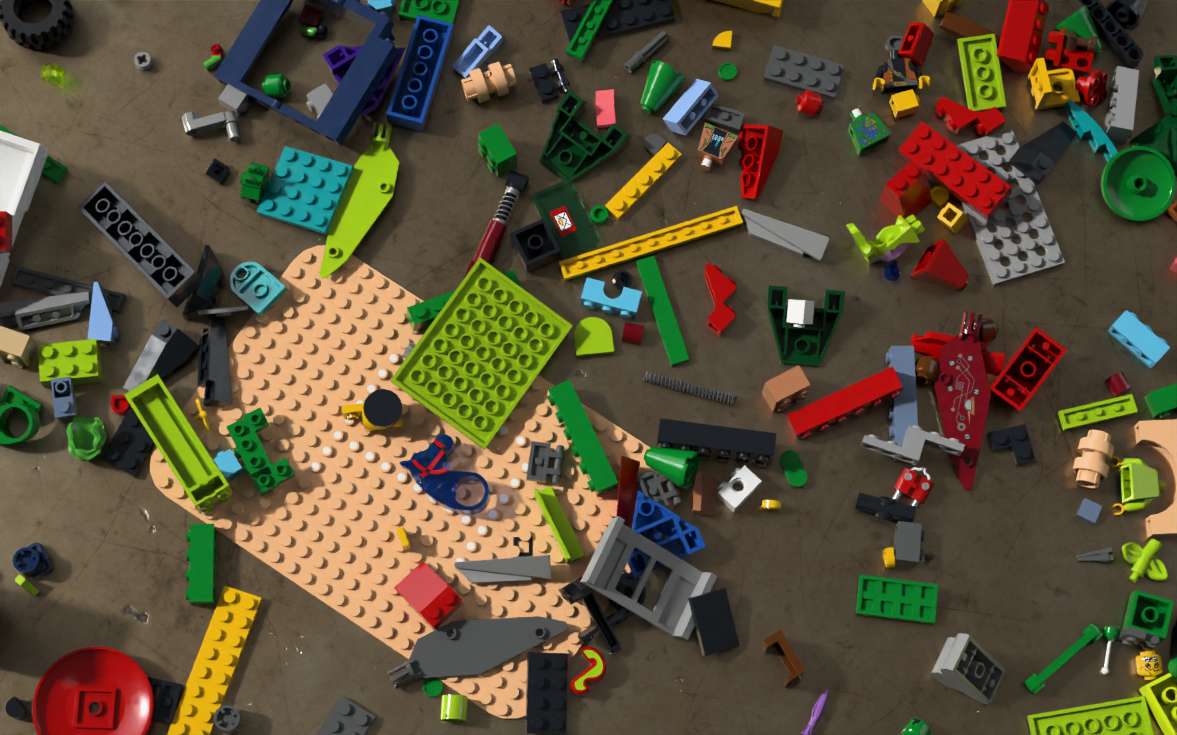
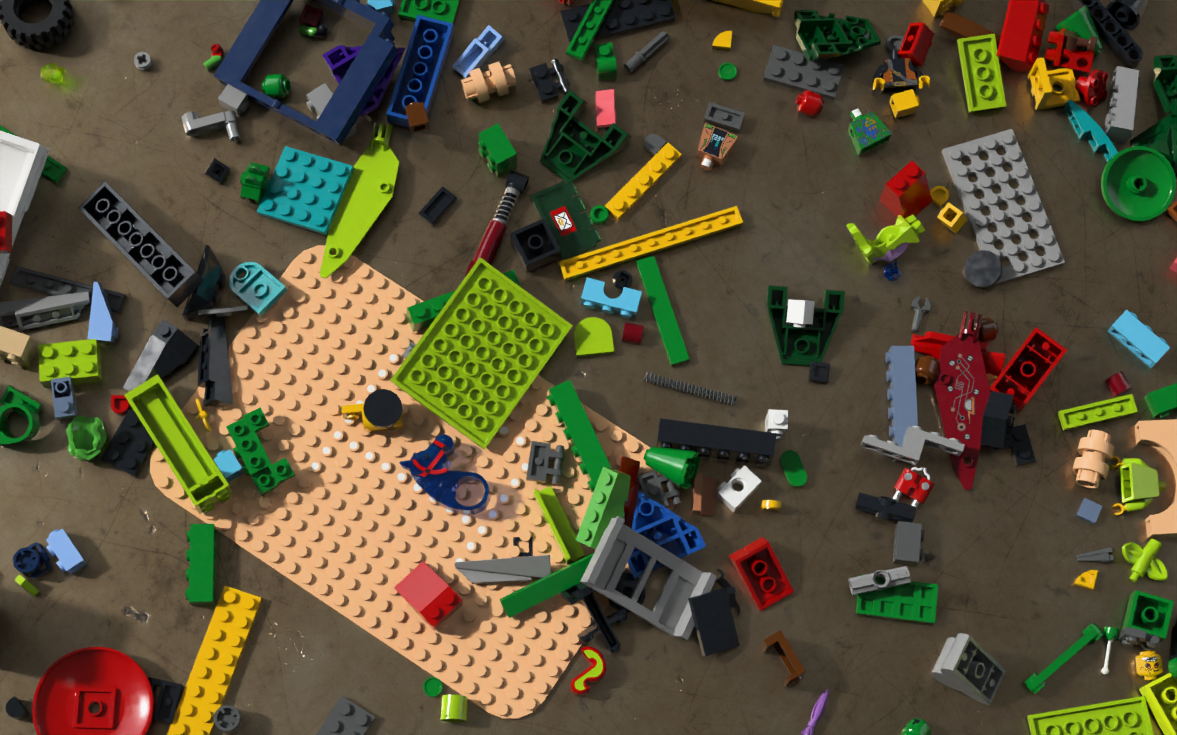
dark grey wing [387,616,568,690] -> none
yellow tile [396,526,411,551] -> none
black plate [525,652,568,734] -> none
green cone [640,60,686,114] -> none
light blue brick [663,79,719,136] -> none
red arch [704,262,737,337] -> none
red wedge [738,125,783,199] -> none
light grey wedge [741,209,830,261] -> none
nougat brick [762,365,810,412] -> none
red brick [787,366,903,439] -> none
yellow tile [883,547,895,569] -> none
red brick [898,121,1012,221] -> none
red slope [910,239,969,290] -> none
red arch [935,97,1006,137] -> none
black wedge [1008,122,1078,185] -> none
none -> light blue brick [46,528,87,575]
none -> reddish brown brick [405,102,429,134]
none -> black tile [418,186,457,227]
none -> green tile [500,553,594,618]
none -> bright green wedge [576,467,631,549]
none -> green plate [594,42,617,81]
none -> black piece [715,569,741,616]
none -> red slope [729,537,794,611]
none -> white brick [765,409,788,441]
none -> dark green wedge [794,10,881,62]
none -> black tile [809,361,830,383]
none -> light grey piece [848,566,911,596]
none -> dark grey bar [910,296,931,332]
none -> black tile [964,250,1003,288]
none -> black brick [981,391,1017,449]
none -> yellow tile [1074,570,1098,591]

